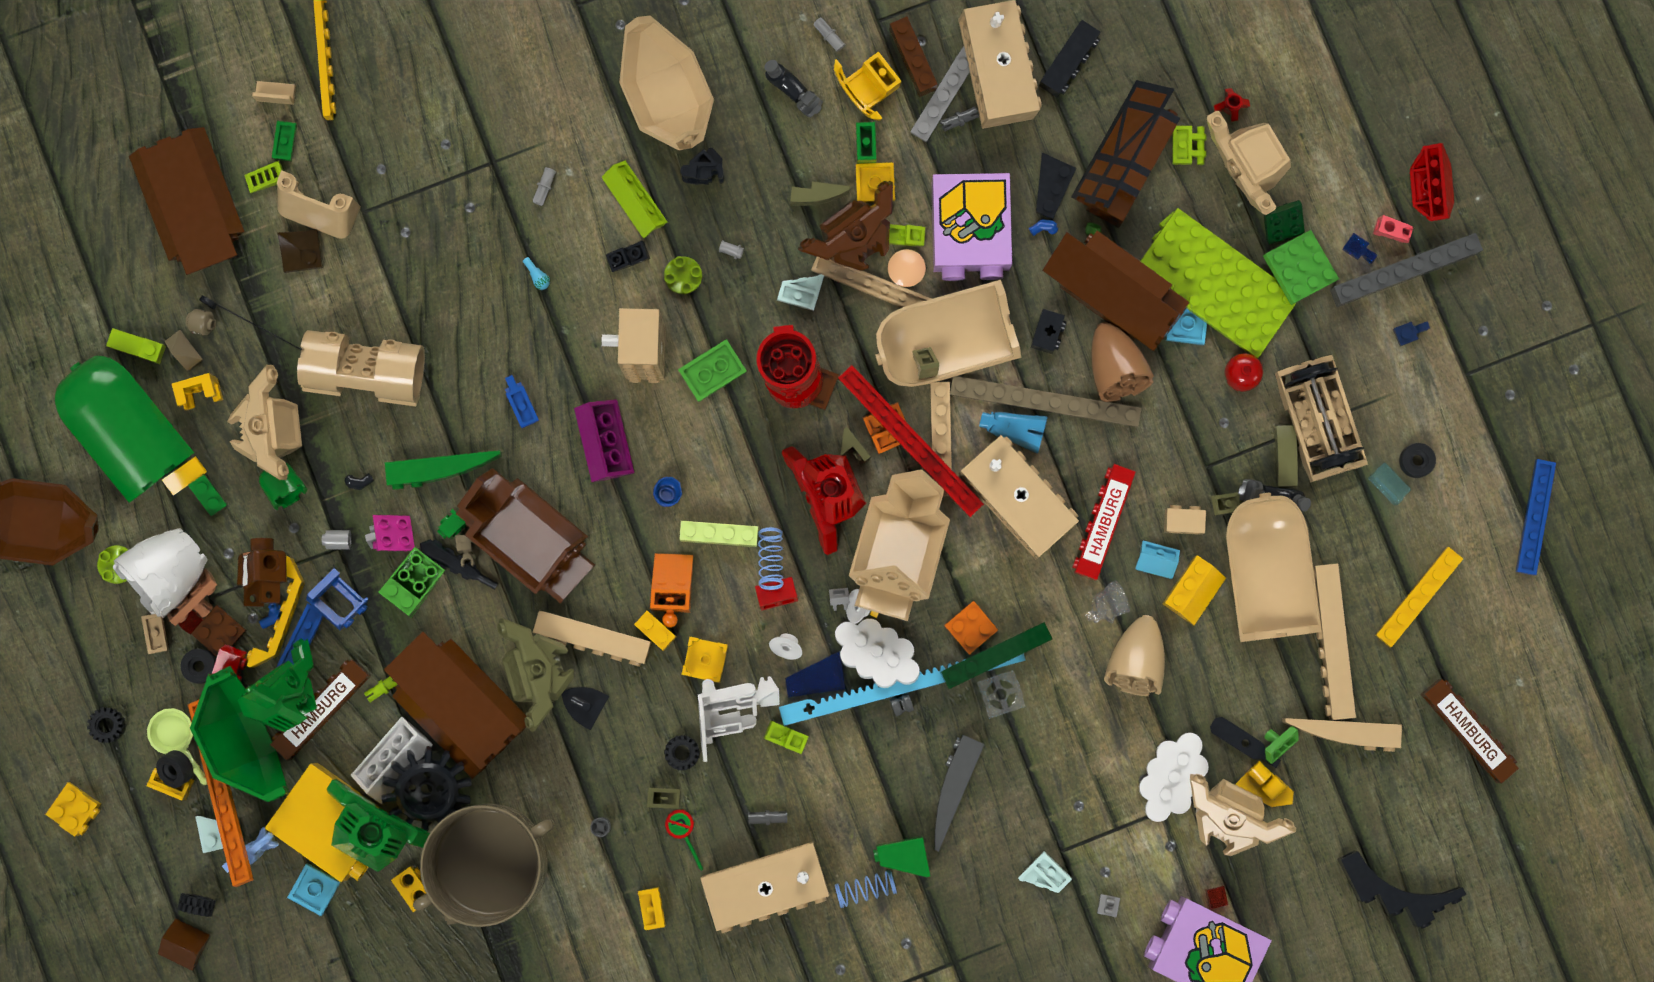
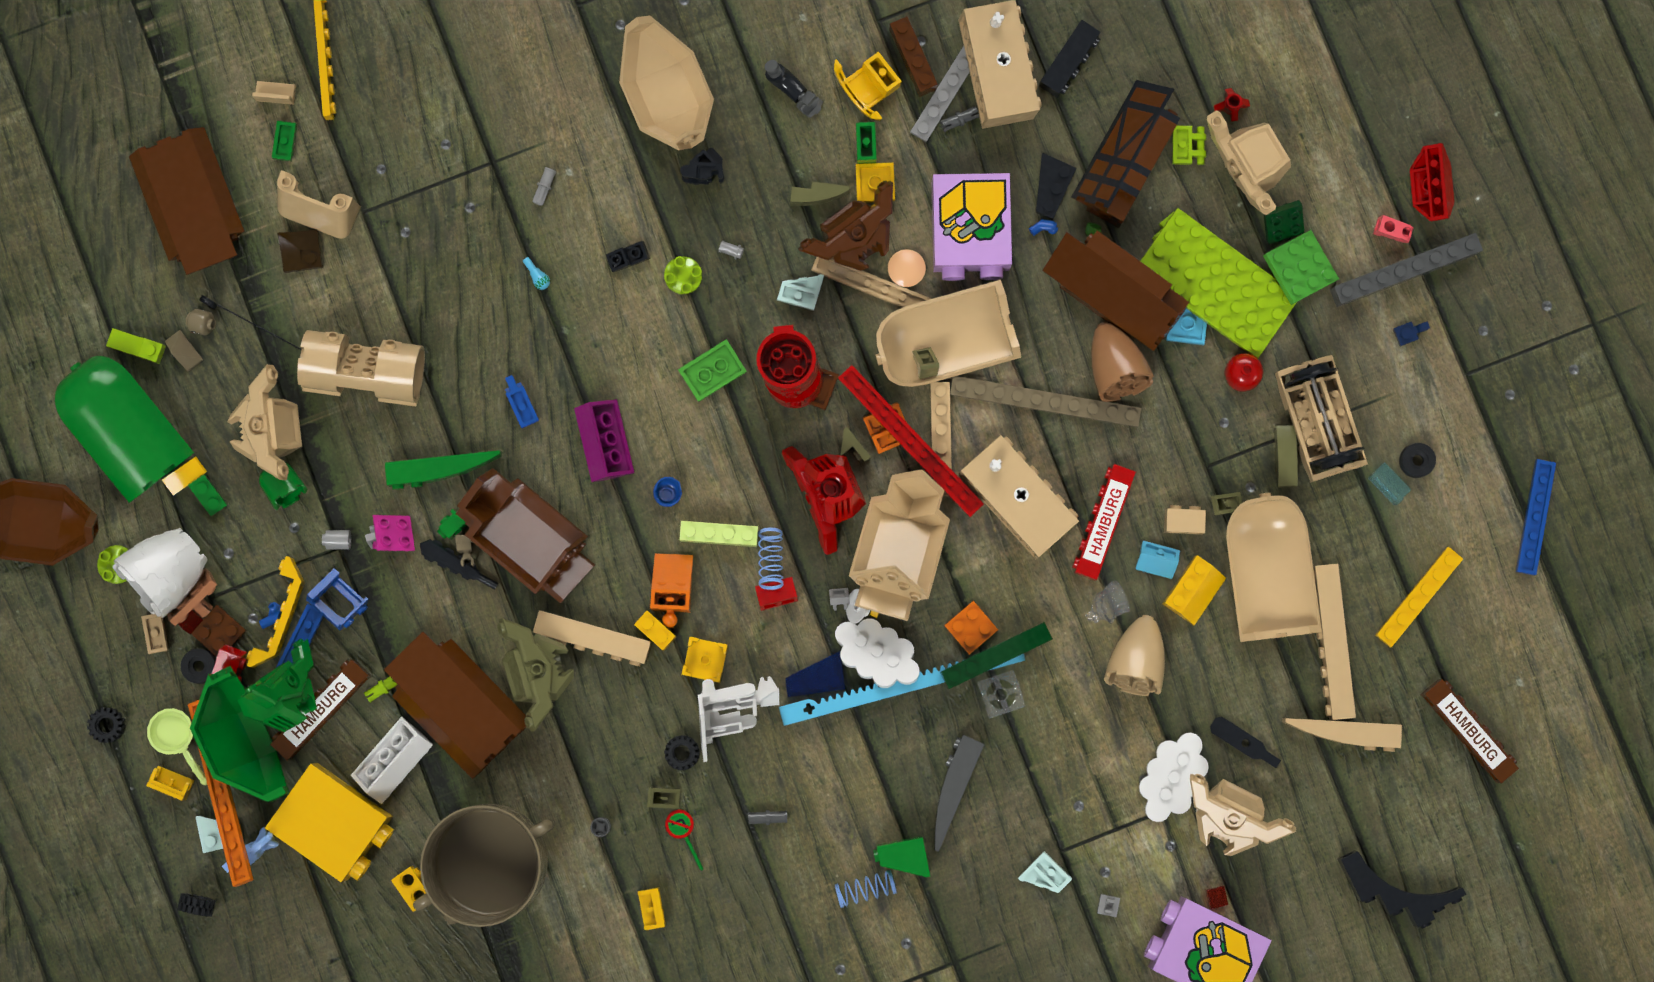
yellow plate [45,782,101,837] -> none
black tyre [156,750,193,788] -> none
reddish brown slope [158,918,211,971] -> none
yellow panel [172,373,223,410] -> none
reddish brown piece [237,538,287,607] -> none
lime slope [244,161,283,193] -> none
medium azure tile [287,863,341,916] -> none
green helmet [327,779,430,872] -> none
black arm [344,473,375,490] -> none
bright green slope [378,547,445,618] -> none
black gear [381,746,472,832] -> none
black shield [561,687,609,730] -> none
lime panel [602,160,668,238] -> none
tan piece [602,308,666,383] -> none
tan piece [700,842,829,933] -> none
lime slope [764,721,809,754] -> none
white piece [769,633,802,660] -> none
light grey axle [814,17,846,52] -> none
lime slope [889,224,925,246] -> none
dark grey wheel [890,693,914,717] -> none
dark azure piece [979,412,1047,454] -> none
black brick [1030,309,1067,354] -> none
yellow panel [1235,761,1294,807] -> none
dark grey piece [1238,479,1311,511] -> none
bright green tile [1264,726,1299,764] -> none
clear blue plate [1342,233,1378,264] -> none

